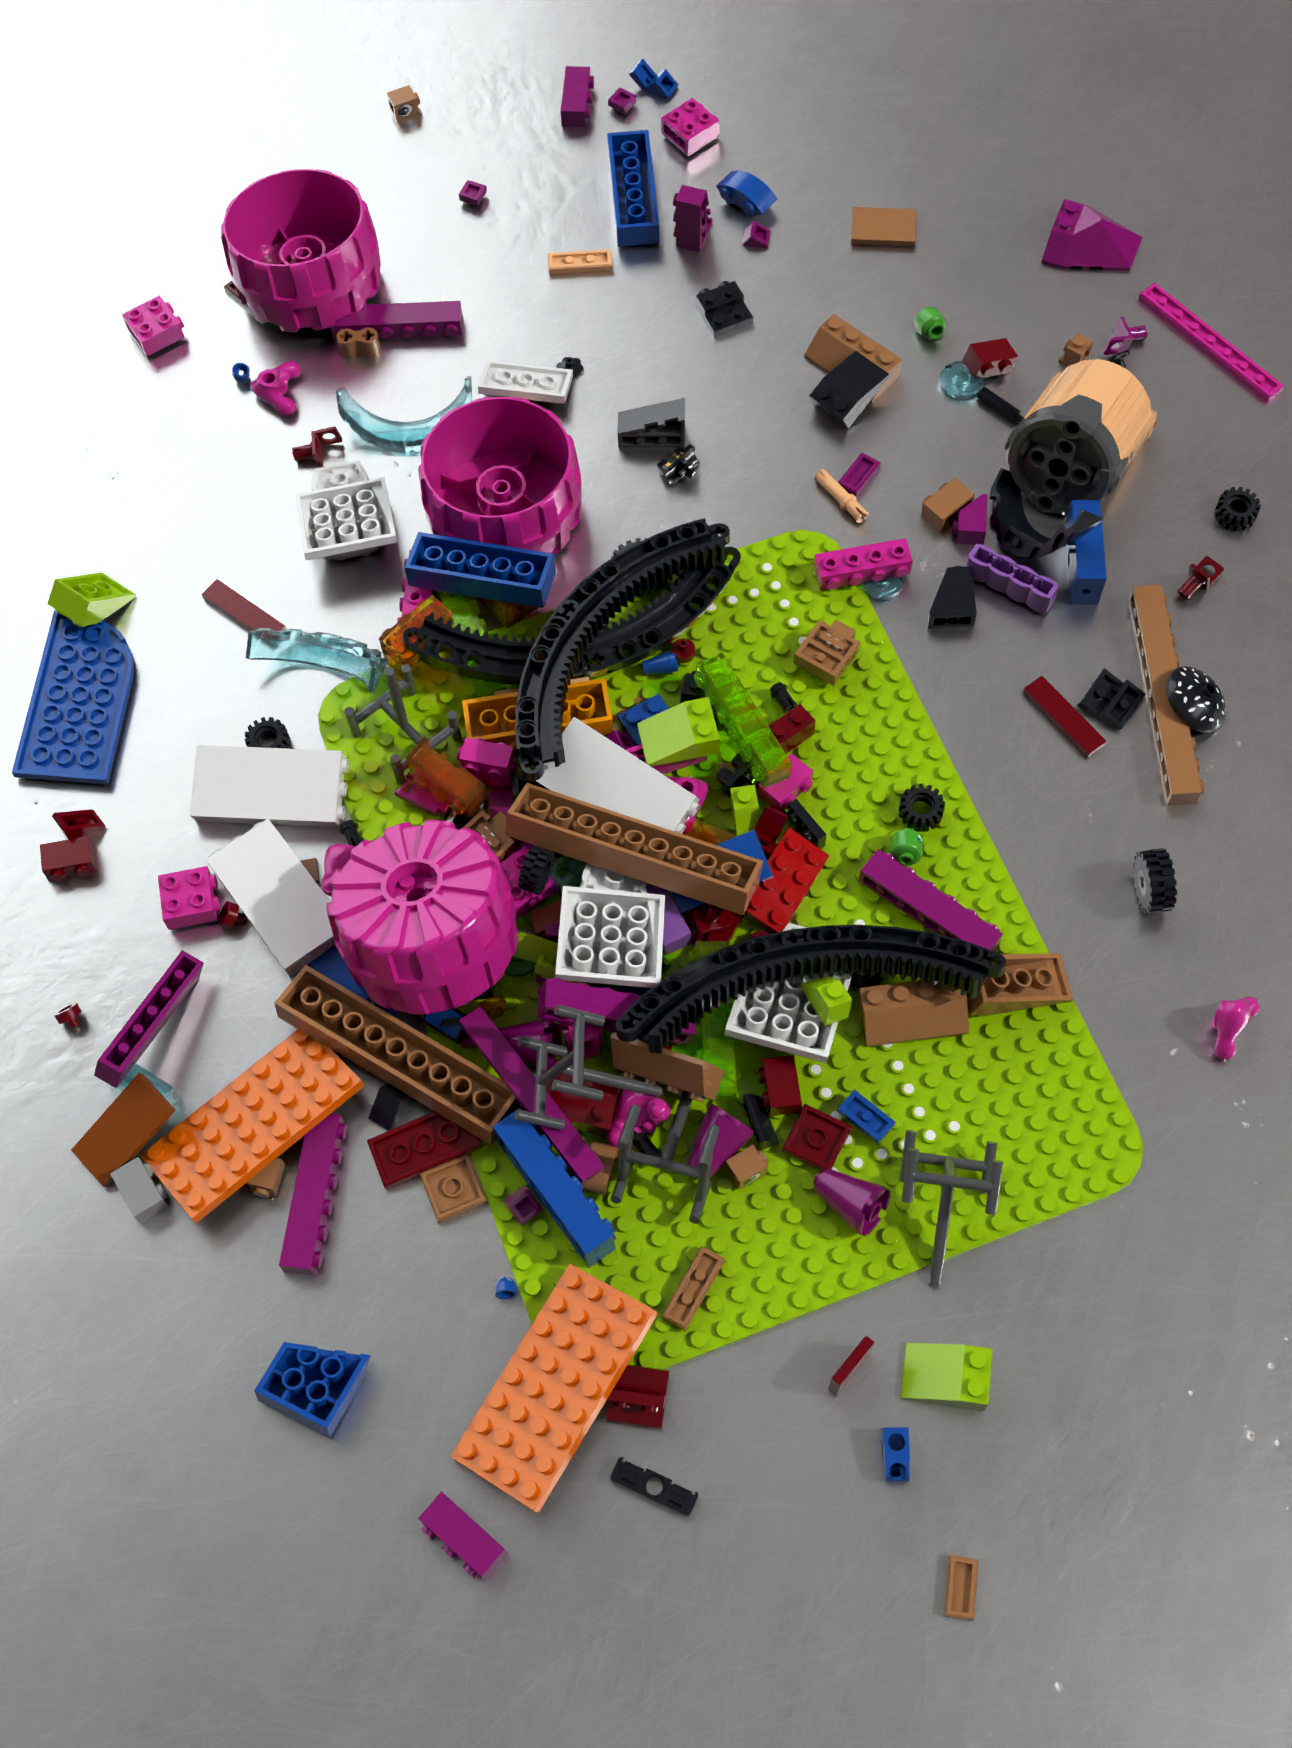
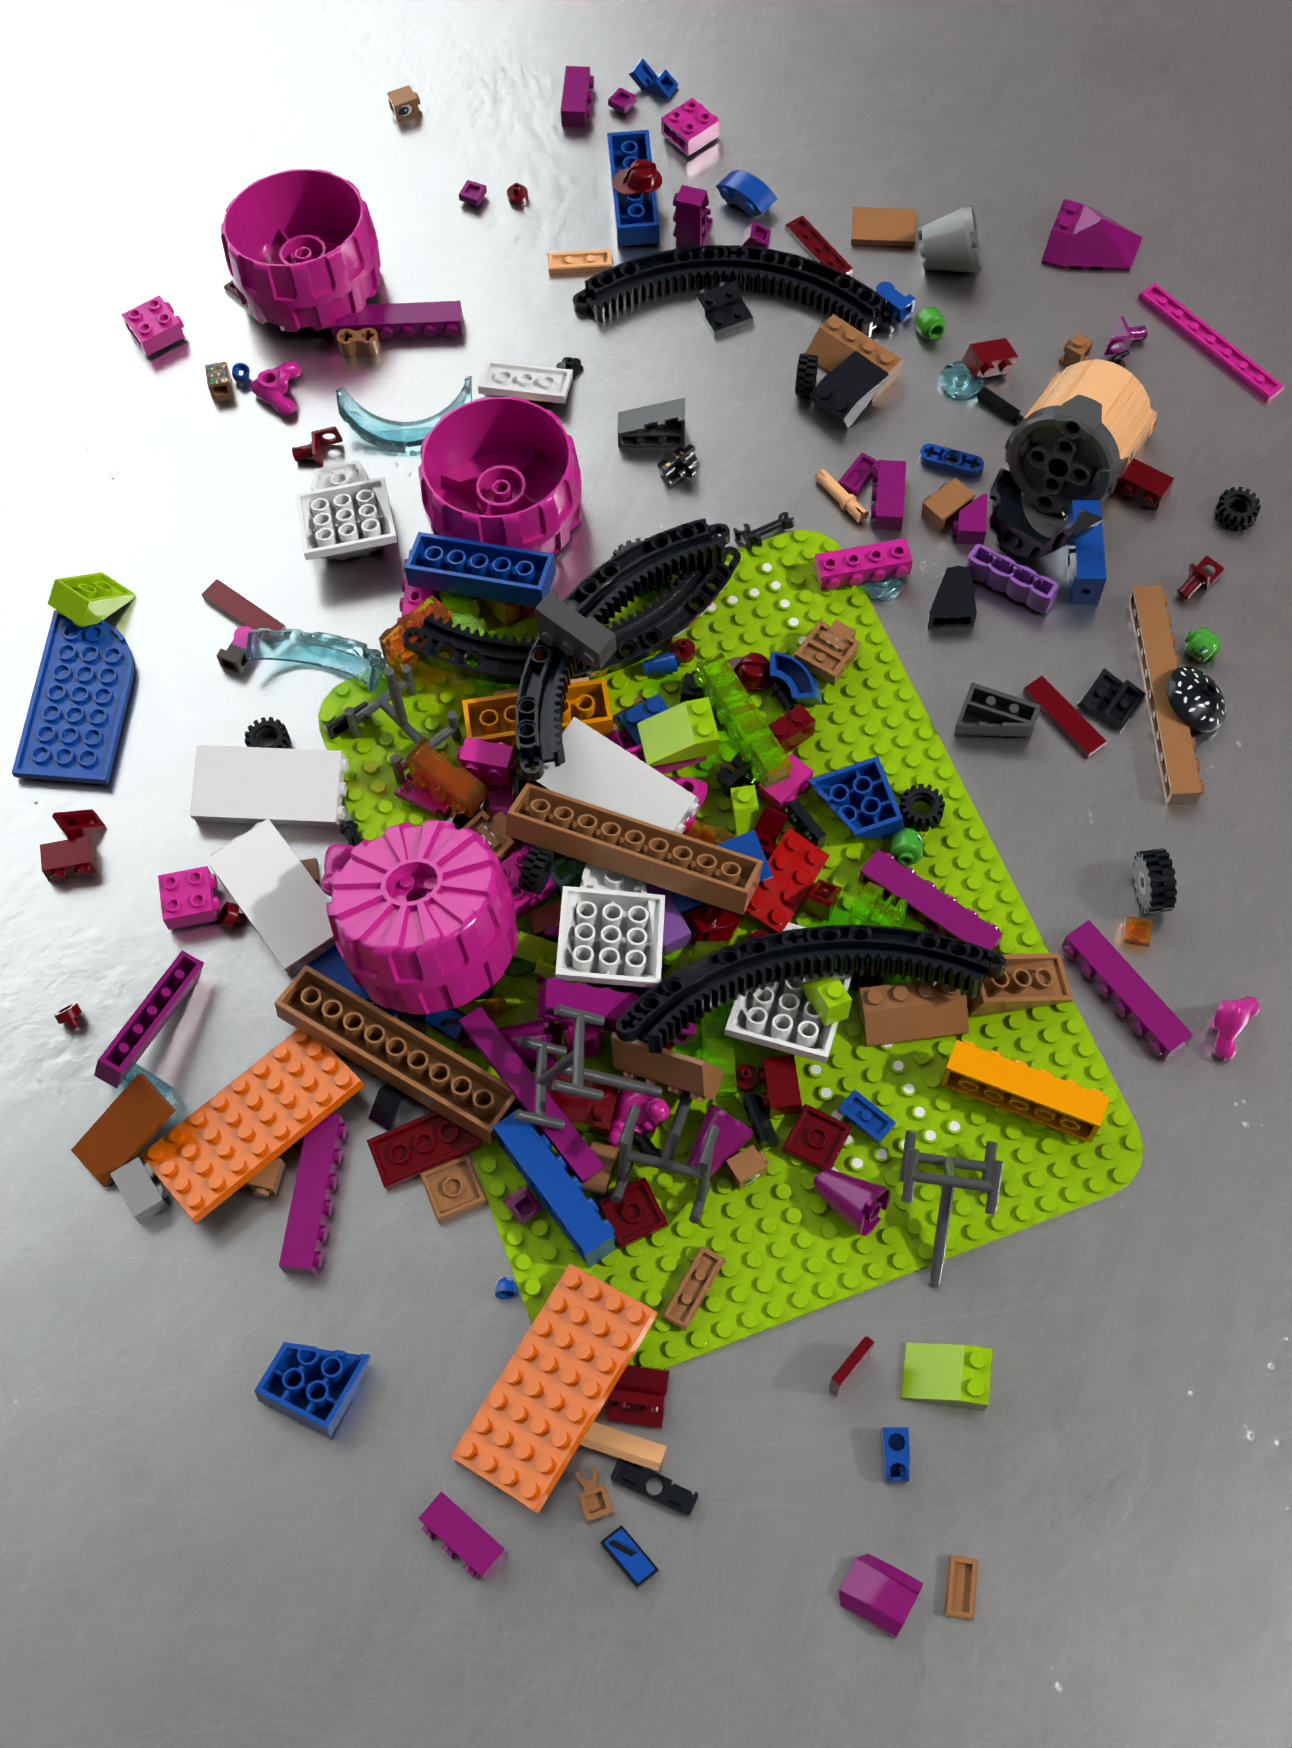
none -> brick [205,361,234,400]
none -> dark brown leg [216,626,258,674]
none -> black slope [322,701,371,740]
none -> dark red tile [507,183,528,206]
none -> dark grey wedge [535,589,617,670]
none -> black gear [573,245,896,337]
none -> medium nougat plate [575,1466,614,1523]
none -> light nougat tile [580,1422,667,1471]
none -> dark red tile [597,1177,668,1250]
none -> slope [600,1525,659,1590]
none -> dark red piece [612,159,662,195]
none -> dark red piece [720,653,775,690]
none -> dark red tile [732,1064,759,1092]
none -> black bar [733,512,795,551]
none -> blue brick [770,652,822,705]
none -> dark red tile [785,215,853,275]
none -> black tyre [795,354,818,396]
none -> slope [805,879,842,922]
none -> blue wedge [808,756,904,839]
none -> magenta slope [839,1554,924,1639]
none -> clear neon green wheel [846,881,909,928]
none -> magenta brick [870,460,906,531]
none -> blue leg [876,282,916,323]
none -> light grey cone [918,205,982,273]
none -> blue beam [919,444,984,479]
none -> light orange brick [941,1040,1110,1143]
none -> dark grey wedge [954,682,1041,737]
none -> magenta brick [1062,920,1193,1061]
none -> dark red brick [1116,458,1174,511]
none -> clear orange plate [1123,916,1153,947]
none -> bright green head [1184,627,1221,663]

